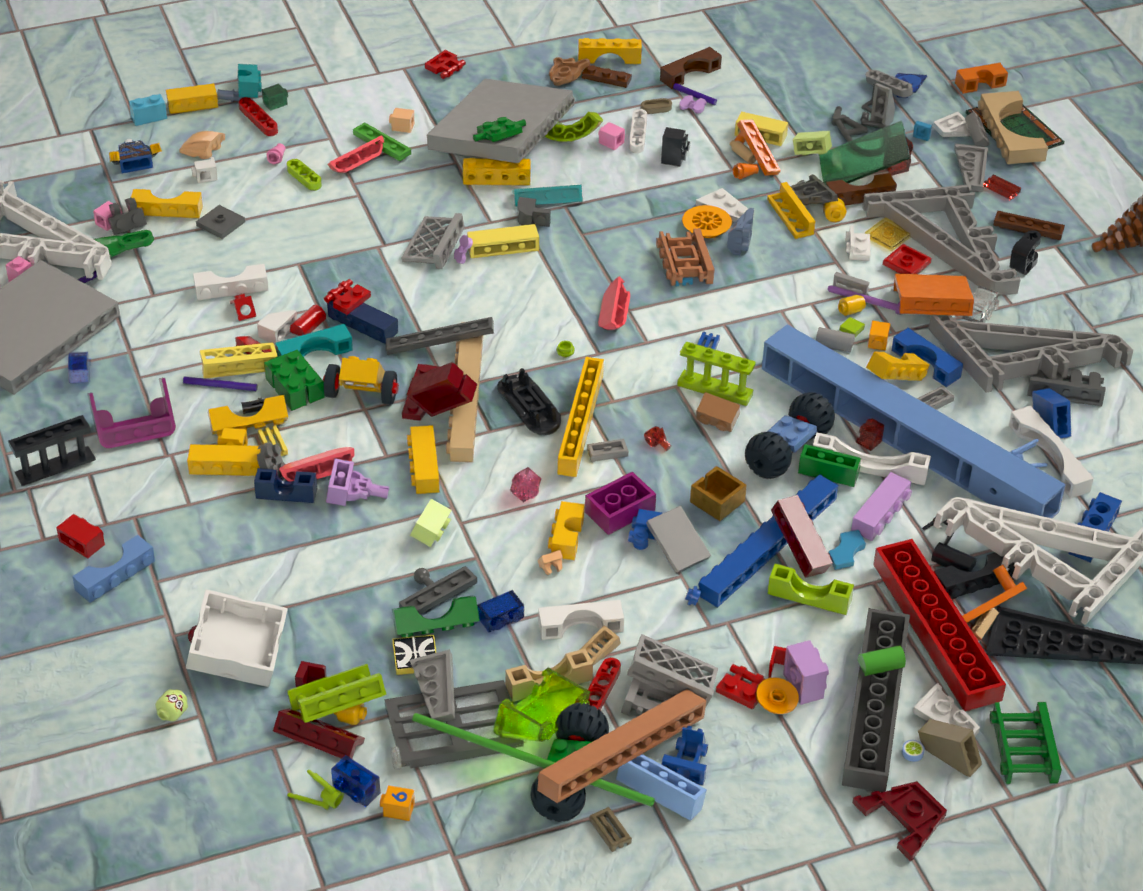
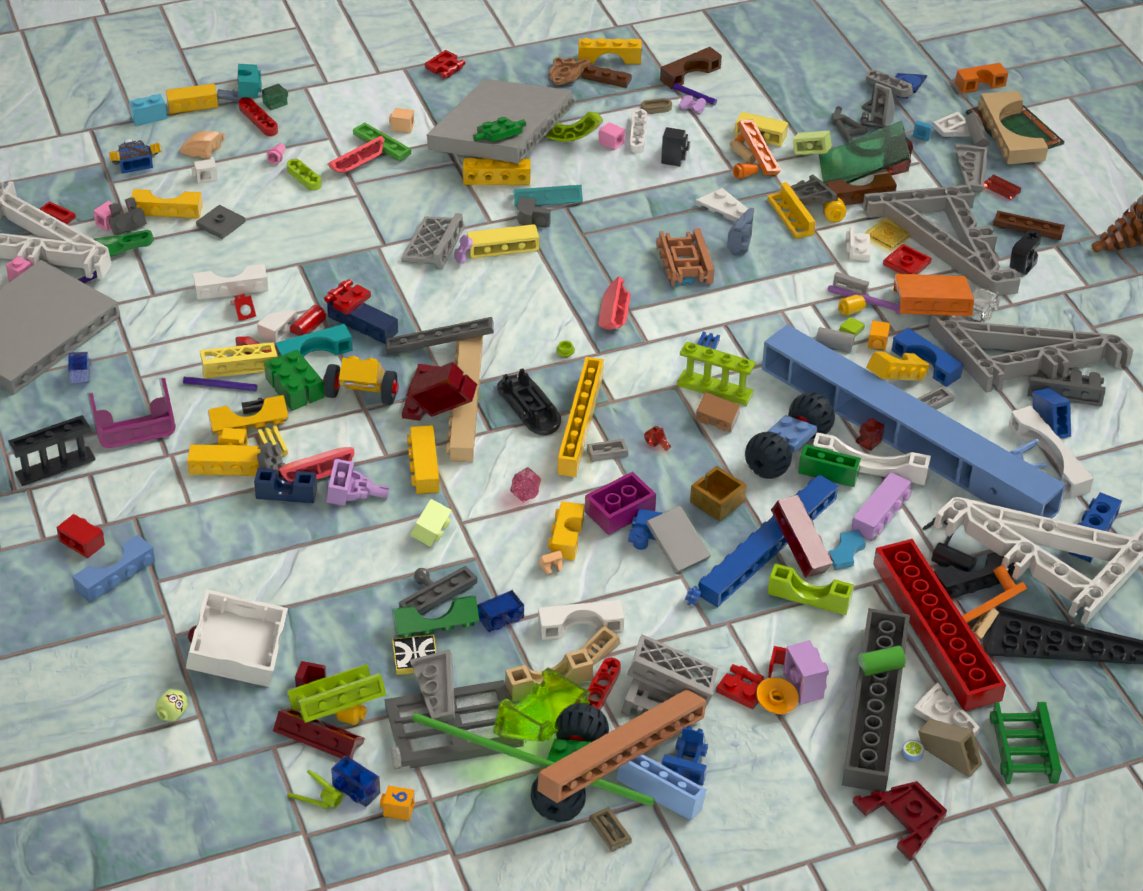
light orange piece [682,205,732,238] -> none
none -> red tile [40,201,76,224]

